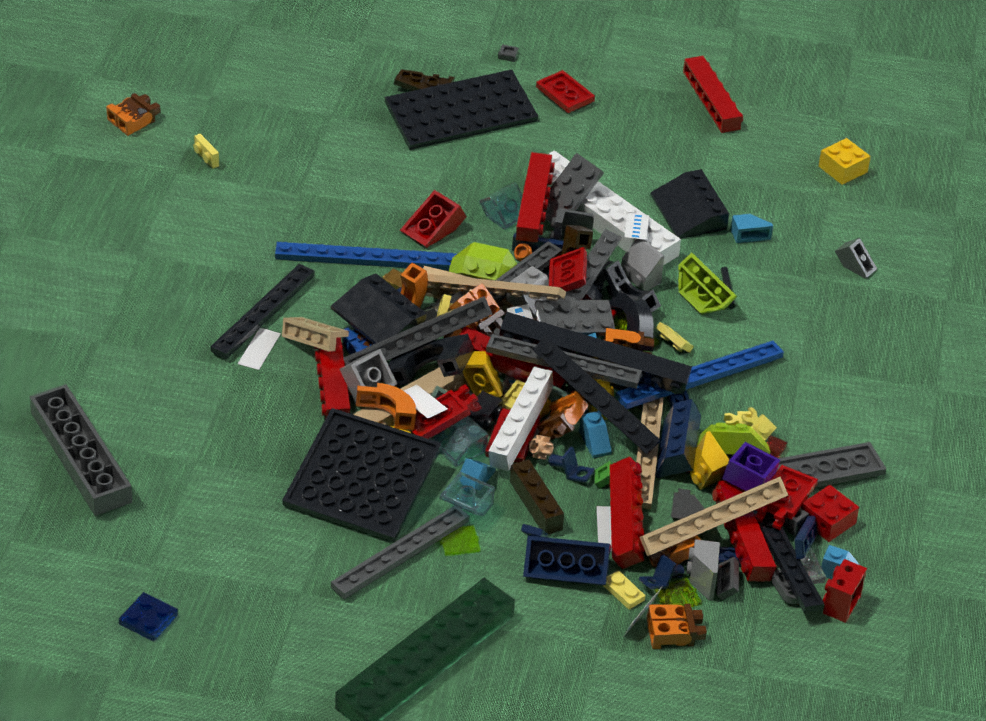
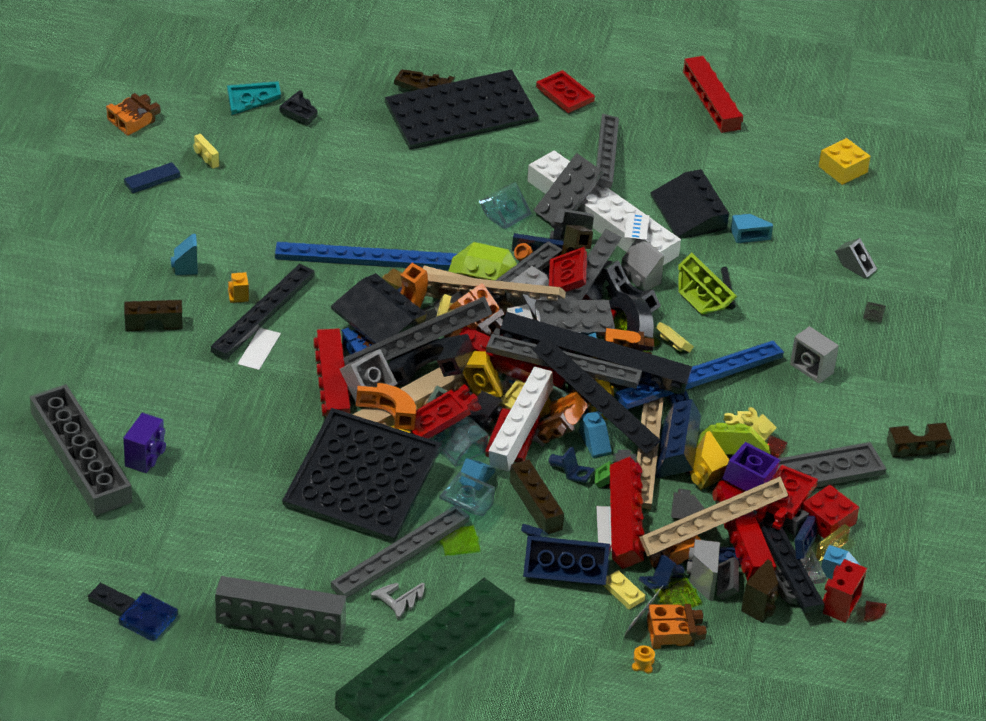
tan fence [282,317,349,351] -> none
red slope [400,190,467,248] -> none
white sticker [404,385,447,418] -> none
dark grey tile [498,44,518,62] -> none
red brick [516,152,555,242] -> none
light nougat gear [529,435,554,460] -> none
none -> black plate [88,582,135,618]
none -> dark purple brick [123,413,166,474]
none -> dark blue tile [124,162,181,193]
none -> dark brown arch [124,300,183,331]
none -> dark azure slope [171,234,198,275]
none -> dark grey brick [215,576,346,643]
none -> teal wing [227,81,281,116]
none -> light orange brick [228,272,249,303]
none -> black wing [279,90,318,125]
none -> light grey piece [371,583,425,619]
none -> dark grey plate [596,113,619,188]
none -> dark grey plate [613,450,636,462]
none -> light orange brick [632,645,655,674]
none -> dark brown slope [741,559,779,623]
none -> light grey brick [790,326,839,384]
none -> clear yellow tile [816,524,850,561]
none -> clear smoke plate [863,302,886,323]
none -> clear red tile [864,601,887,621]
none -> dark brown arch [886,423,952,458]

